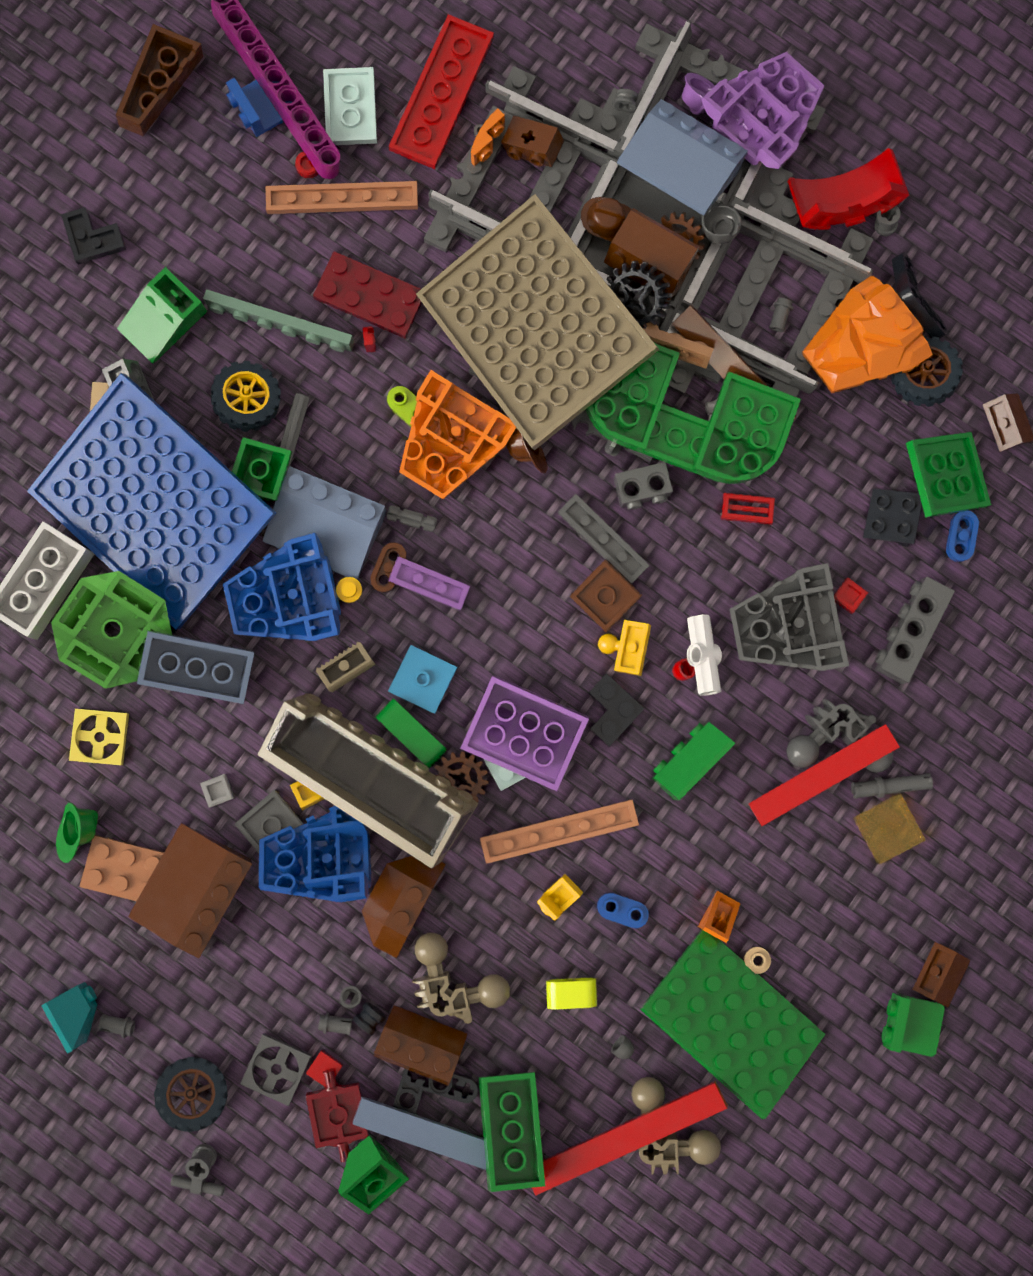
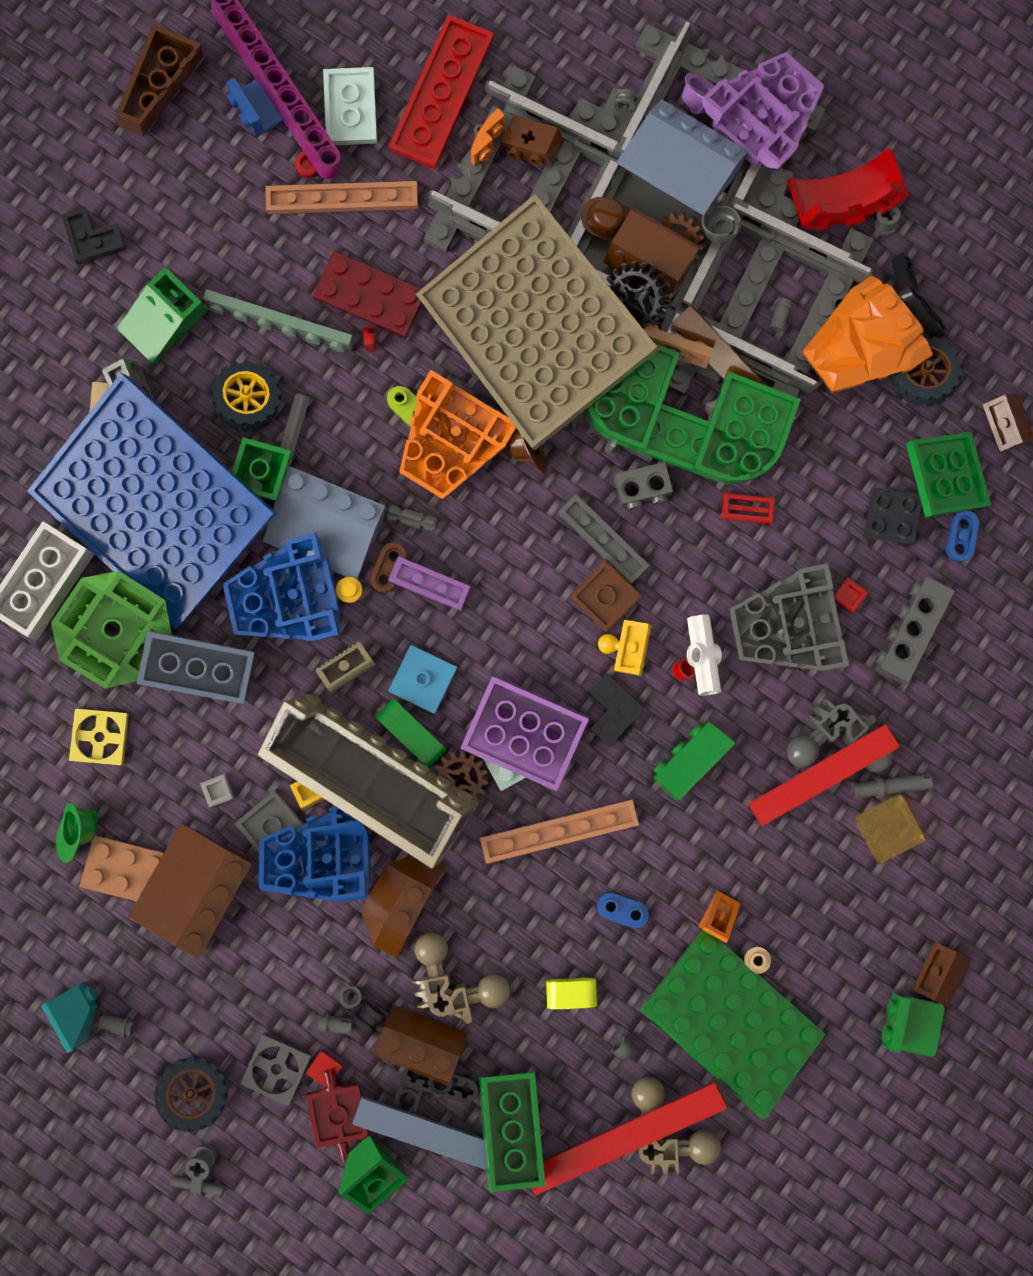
yellow bracket [537,874,583,921] -> none

